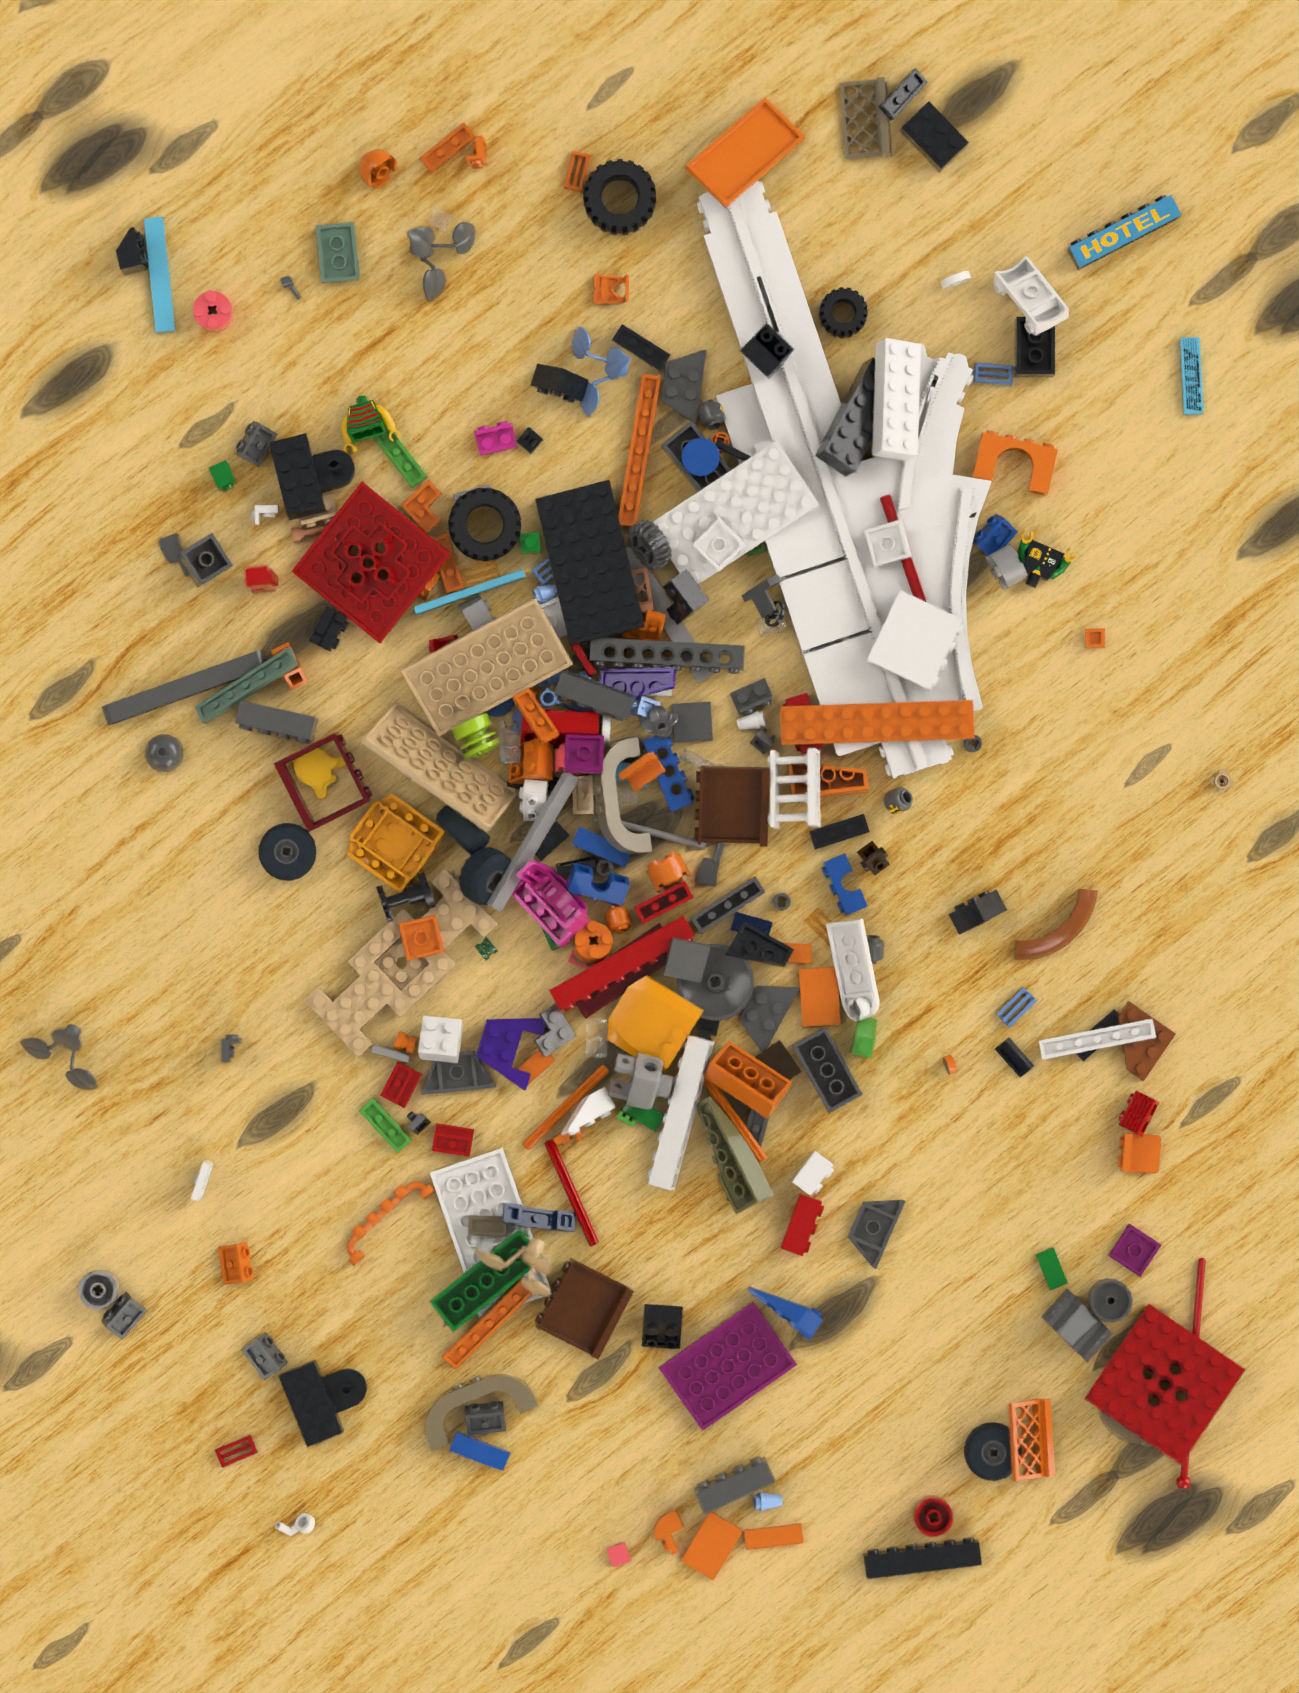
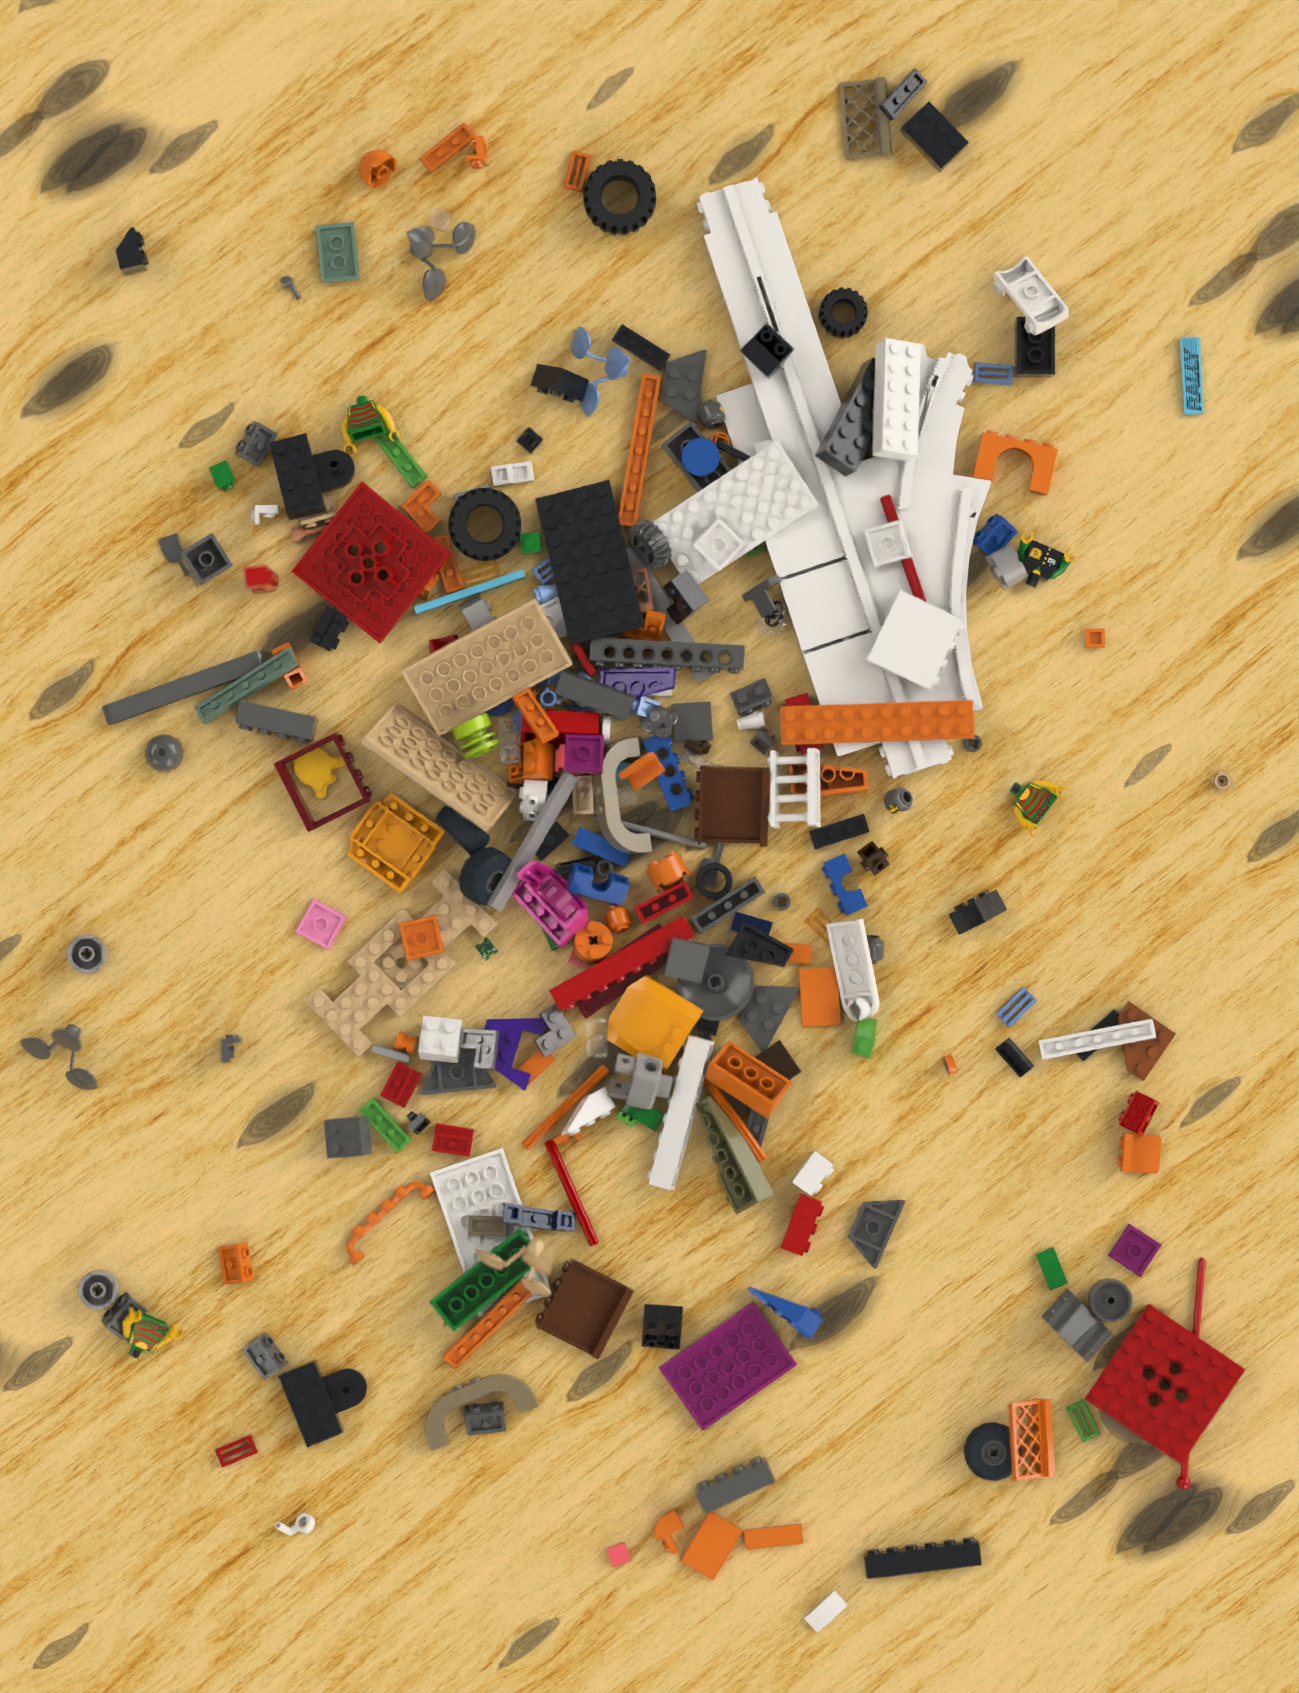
medium azure tile [144,216,176,333] -> none
white plate [191,1161,214,1201] -> none
coral brick [193,290,233,332] -> none
black wheel [258,823,316,881] -> none
black piece [376,871,436,922] -> none
blue slope [449,1431,511,1471] -> none
dark pink bracket [475,421,517,456] -> none
orange piece [593,274,629,305] -> none
orange tile [685,97,805,209] -> none
light blue cone [753,1492,782,1512] -> none
dark grey brick [791,1027,863,1113] -> none
red brick [913,1496,953,1537] -> none
white piece [940,271,971,290] -> none
dark orange brick [1014,889,1098,960] -> none
dark azure brick [1068,194,1182,270] -> none
none -> light grey brick [67,935,108,973]
none -> torso [122,1308,183,1359]
none -> bright pink tile [295,898,347,950]
none -> dark grey brick [324,1116,372,1158]
none -> flat silver plate [459,1029,499,1070]
none -> white slope [491,461,534,486]
none -> dark brown arm [683,739,711,754]
none -> black tyre [696,863,733,900]
none -> white slope [804,1590,848,1633]
none -> torso [1009,780,1069,838]
none -> bright green tile [1066,1399,1100,1443]

